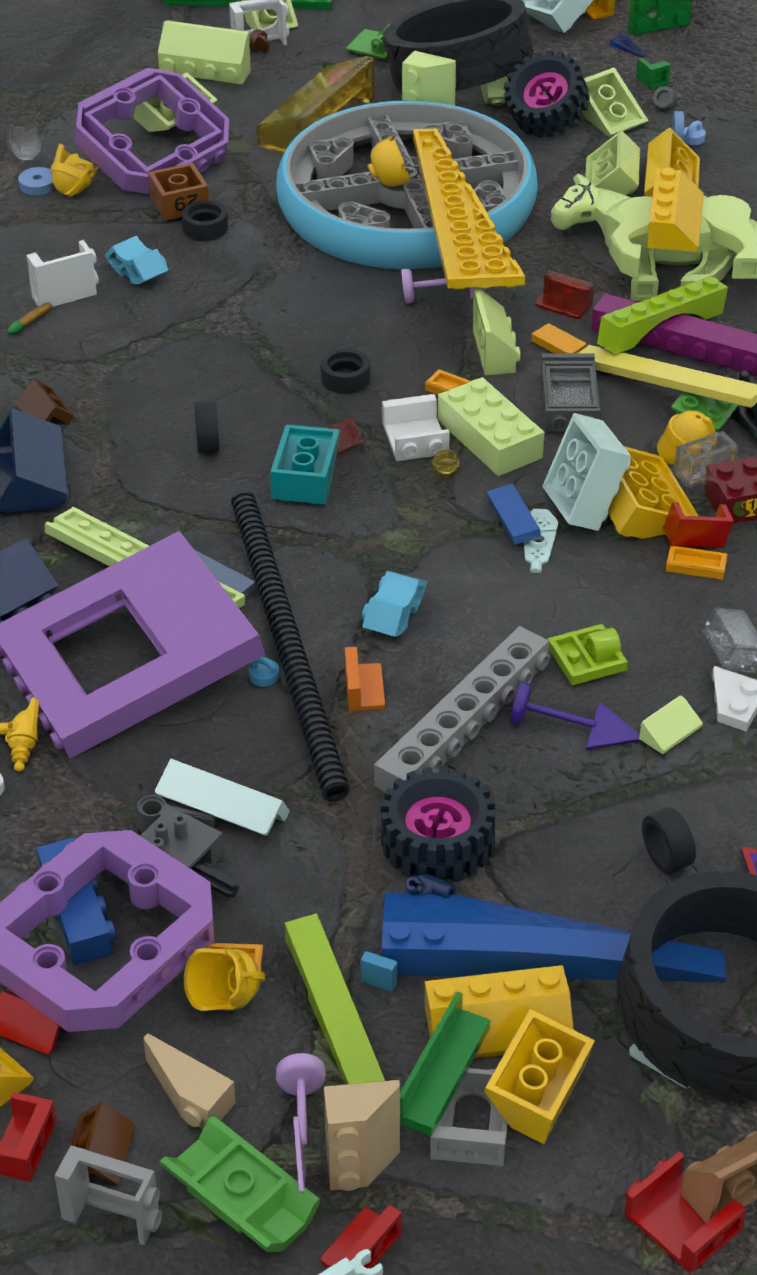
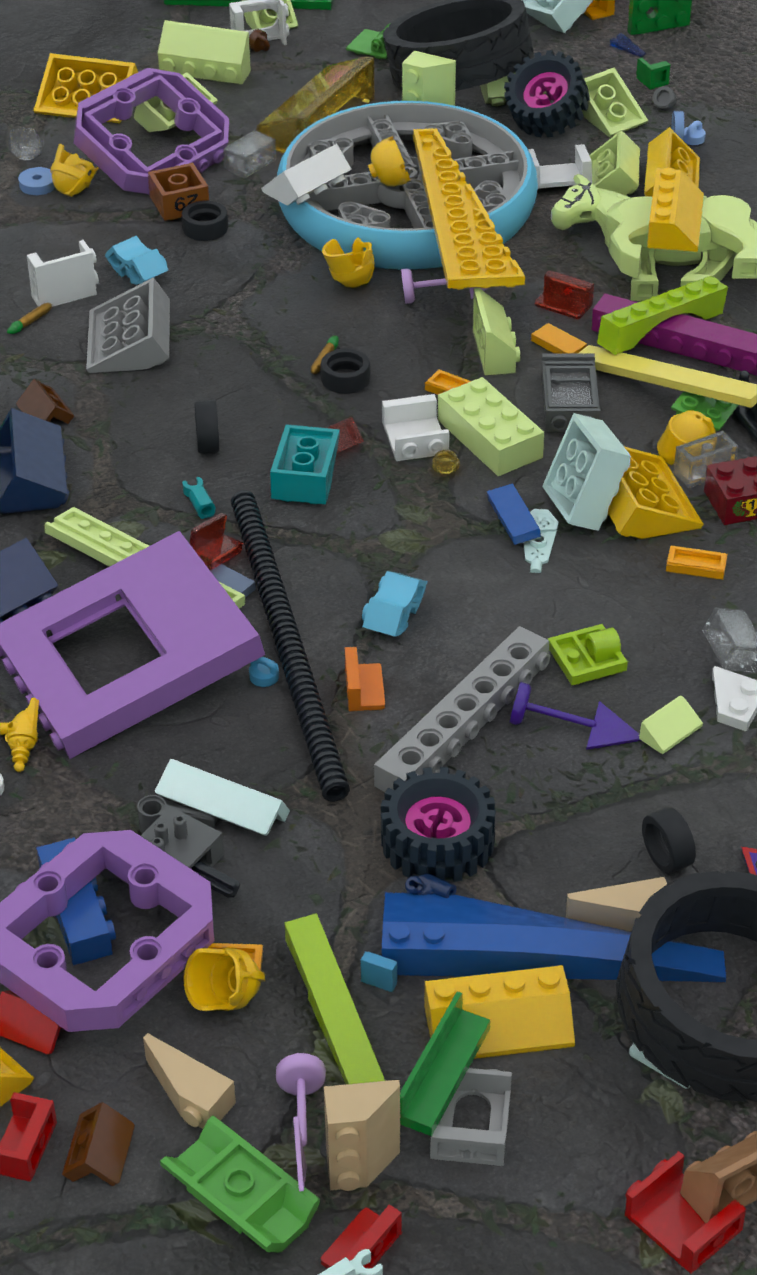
light grey panel [54,1146,162,1245] -> none
yellow slope [484,1009,595,1144] -> none
red panel [663,502,734,548] -> none
none -> yellow slope [33,53,138,123]
none -> light grey slope [86,277,170,373]
none -> teal bar [182,477,216,519]
none -> clear red panel [189,513,243,570]
none -> clear brick [223,130,276,178]
none -> white slope [261,144,351,206]
none -> pearl gold piece [311,335,339,374]
none -> yellow helmet [322,238,375,288]
none -> white panel [529,144,592,188]
none -> tan slope [566,877,667,932]

